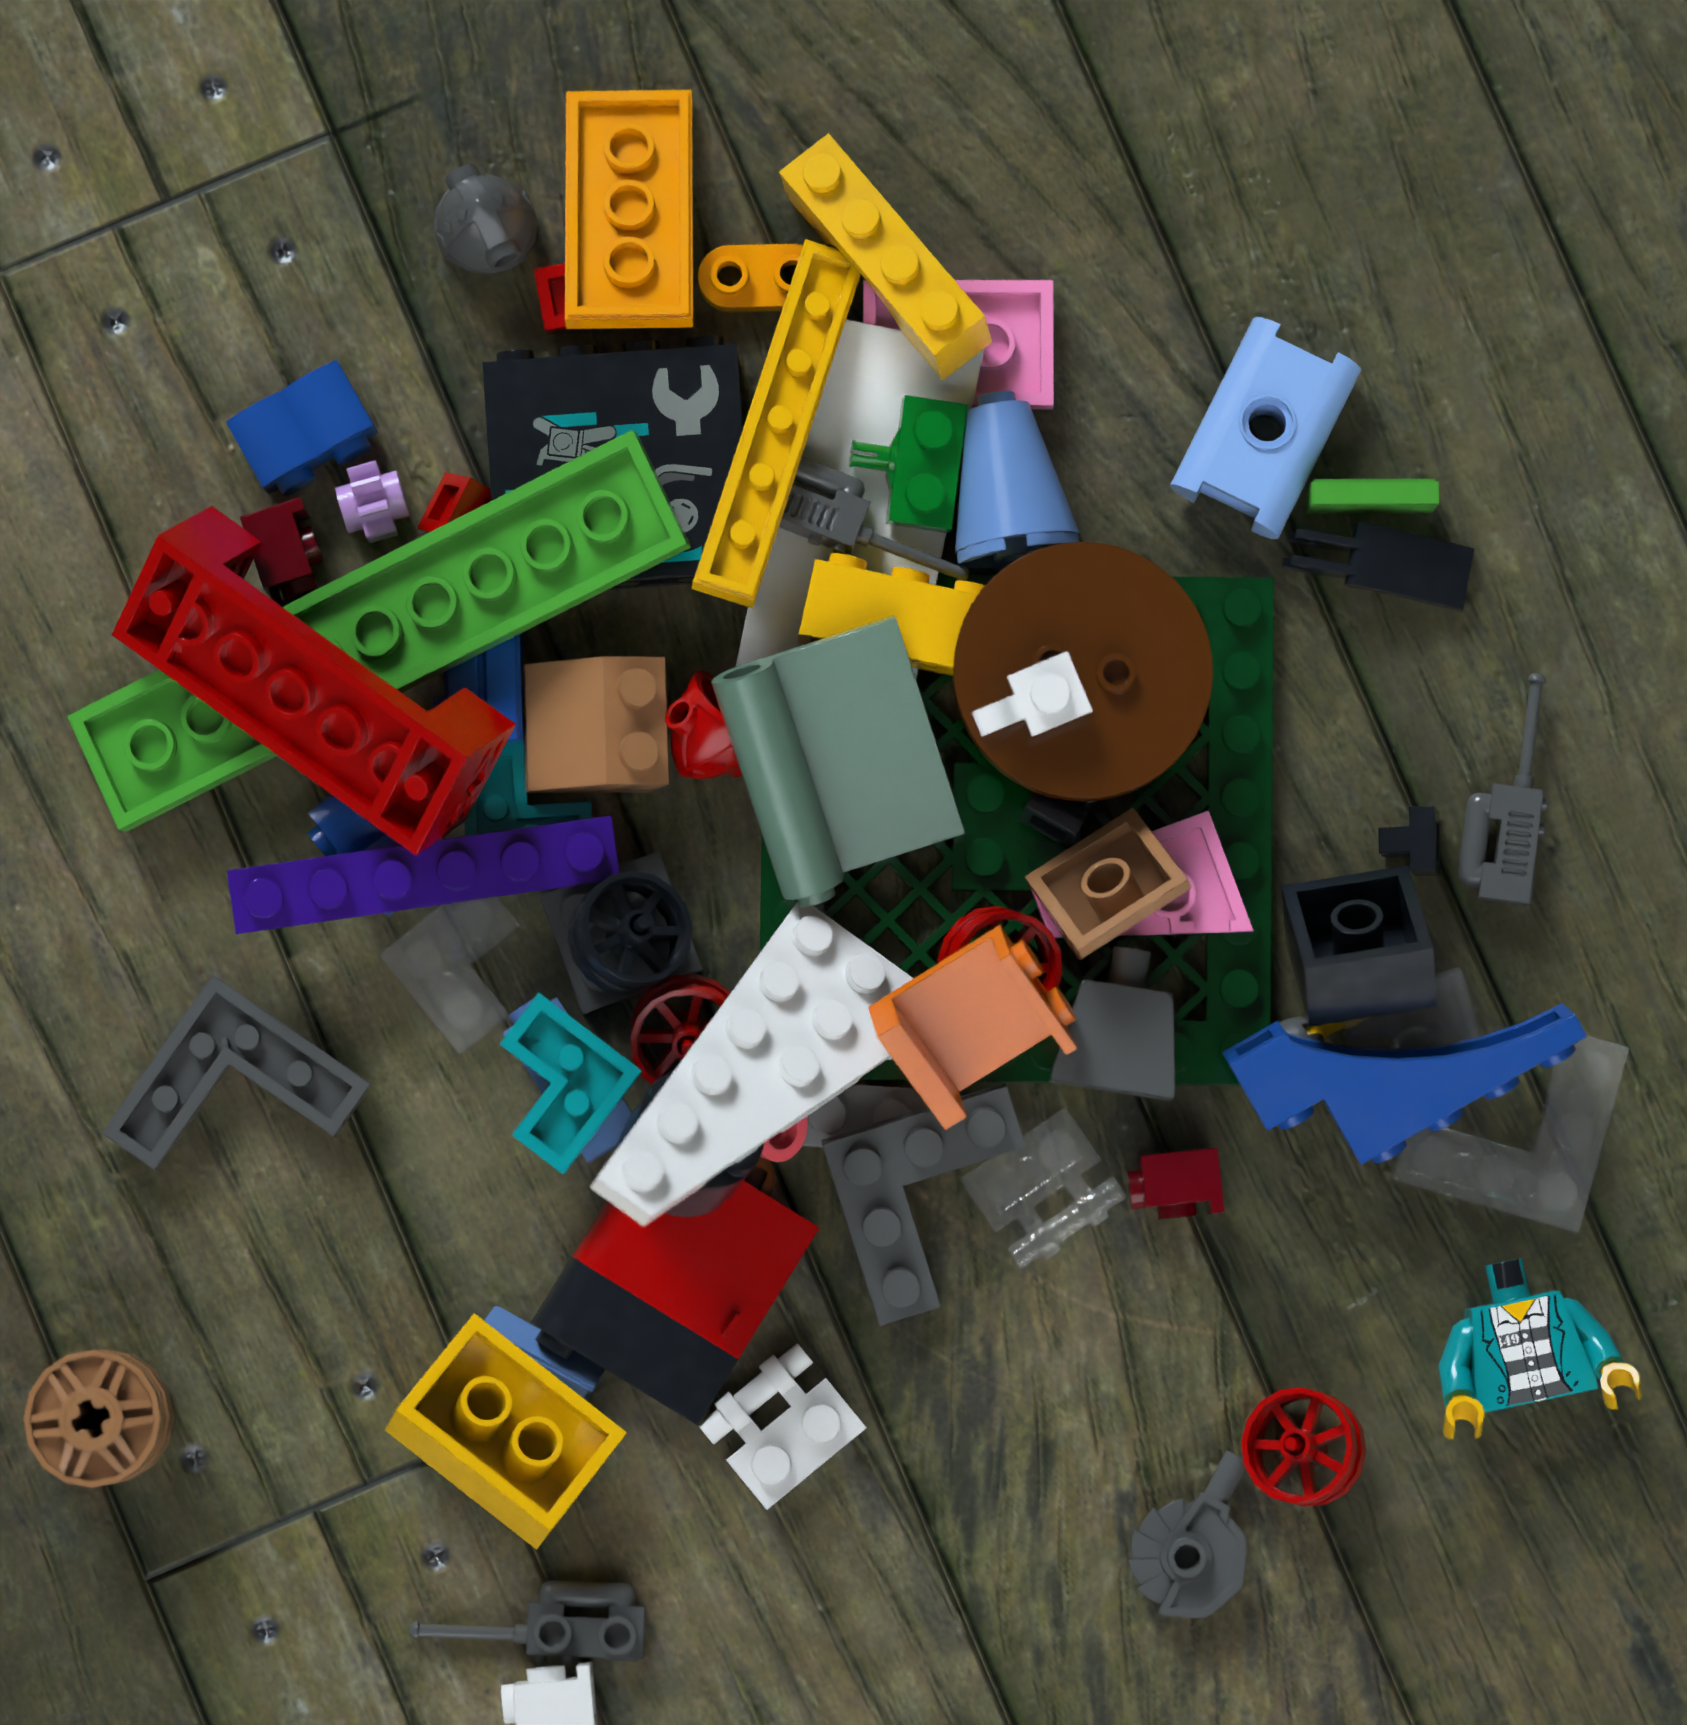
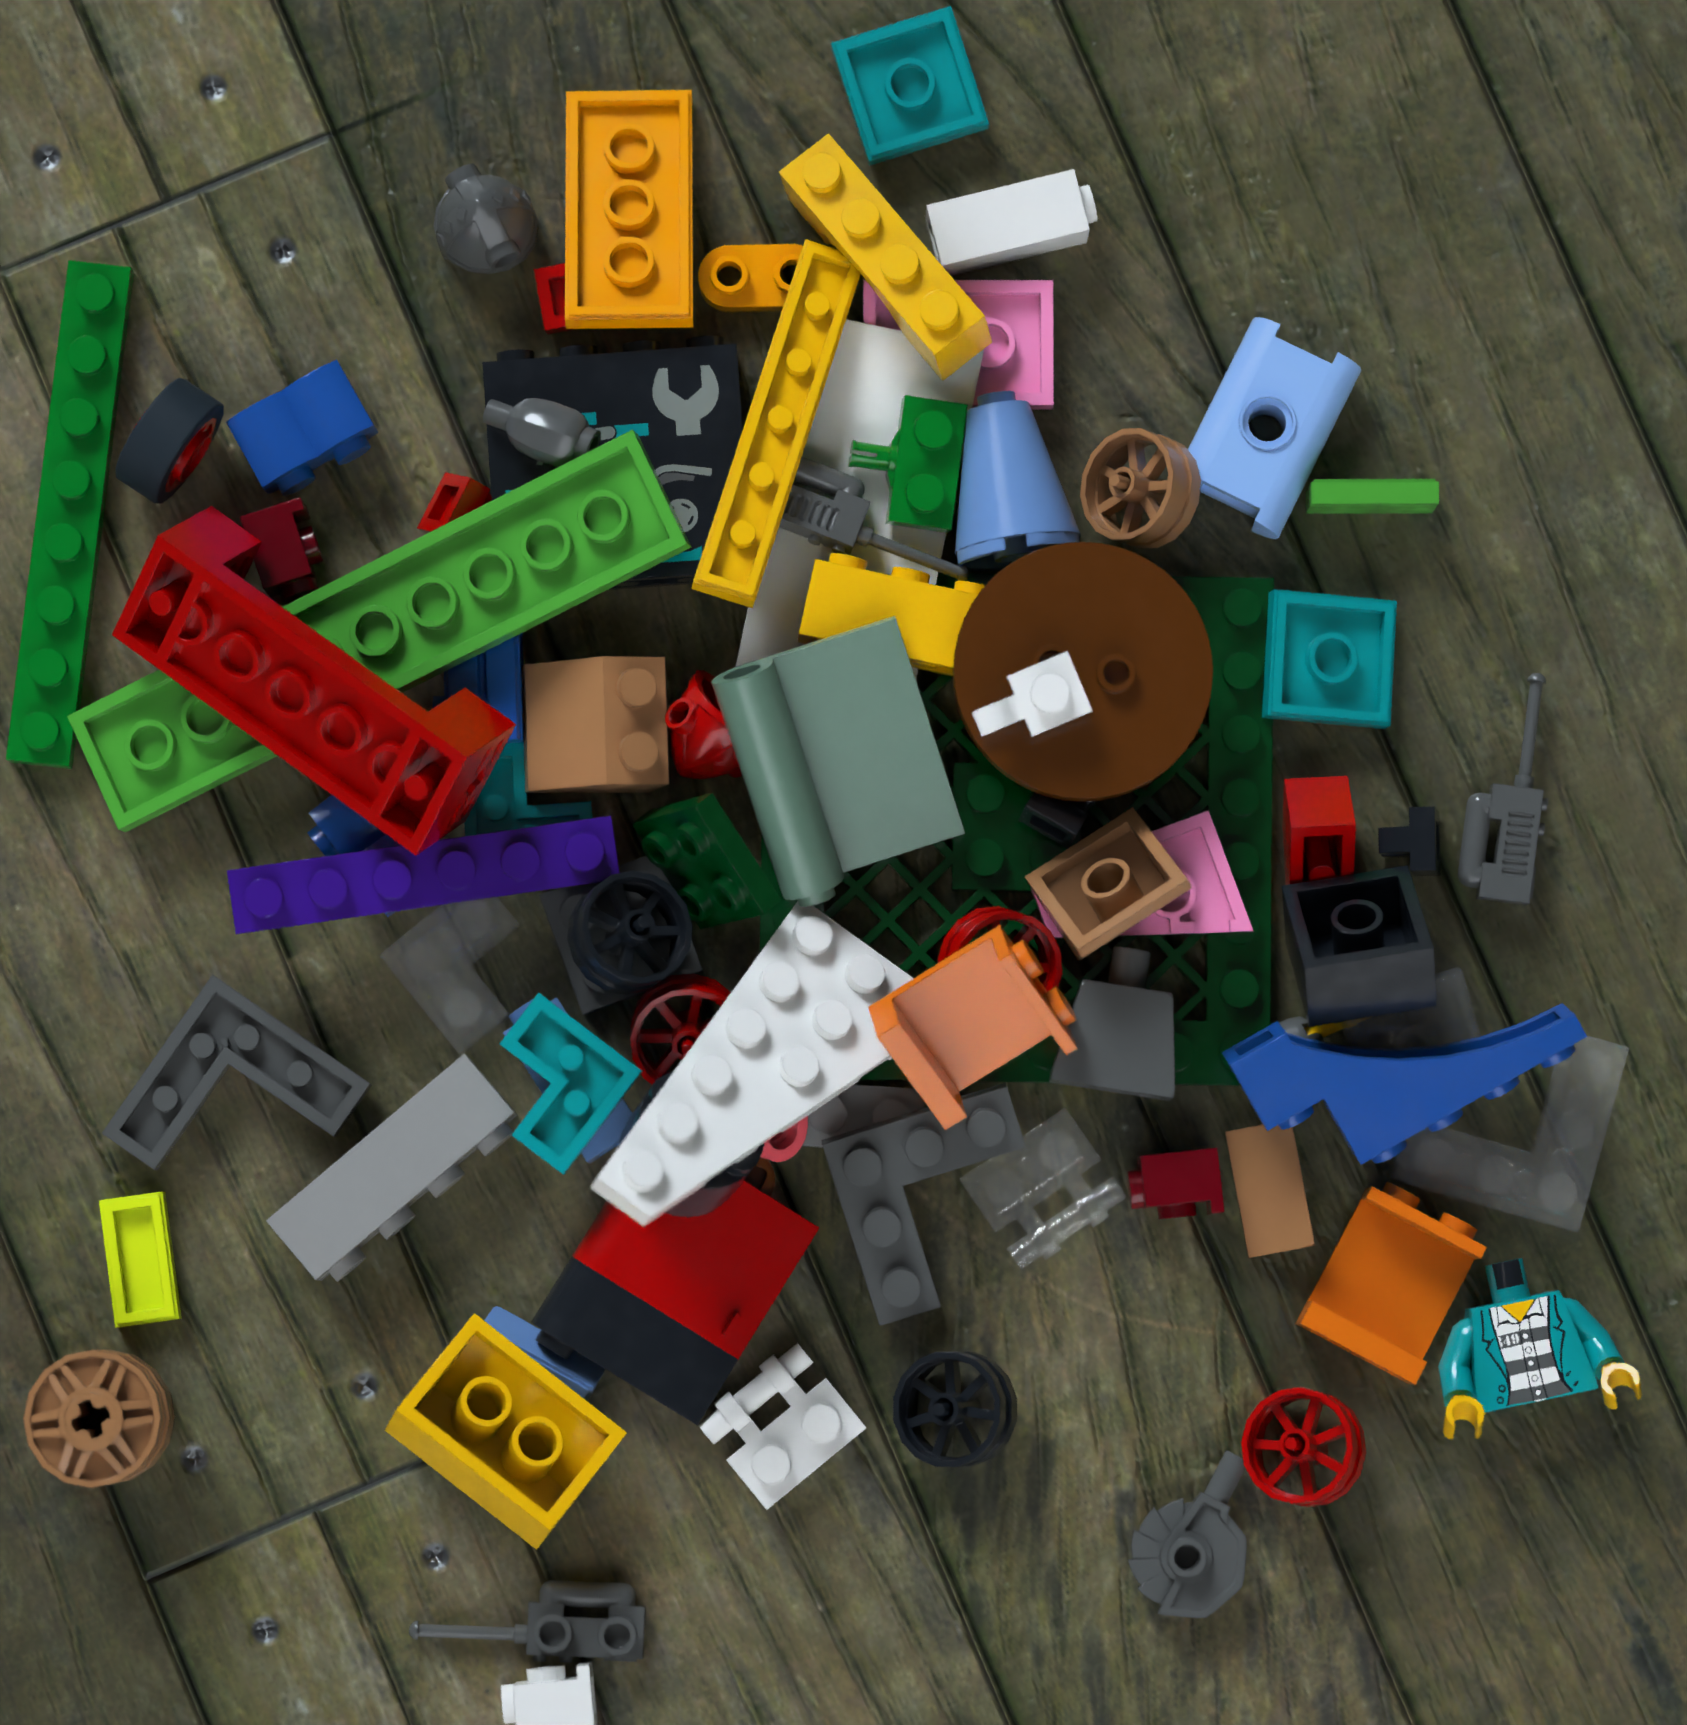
lavender gear [335,460,410,543] -> none
black arm [1282,522,1474,612] -> none
none -> green plate [6,260,134,769]
none -> neon yellow tile [99,1191,182,1328]
none -> black wheel [115,378,224,504]
none -> light grey brick [266,1054,518,1282]
none -> dark grey plant [483,398,601,467]
none -> dark green plate [632,793,781,929]
none -> teal plate [831,6,989,166]
none -> black wheel [893,1352,1017,1467]
none -> white brick [925,169,1098,276]
none -> medium nougat wheel [1080,428,1201,548]
none -> medium nougat slope [1225,1124,1315,1258]
none -> teal plate [1262,589,1397,729]
none -> red slope [1282,776,1356,885]
none -> orange panel [1295,1182,1487,1385]

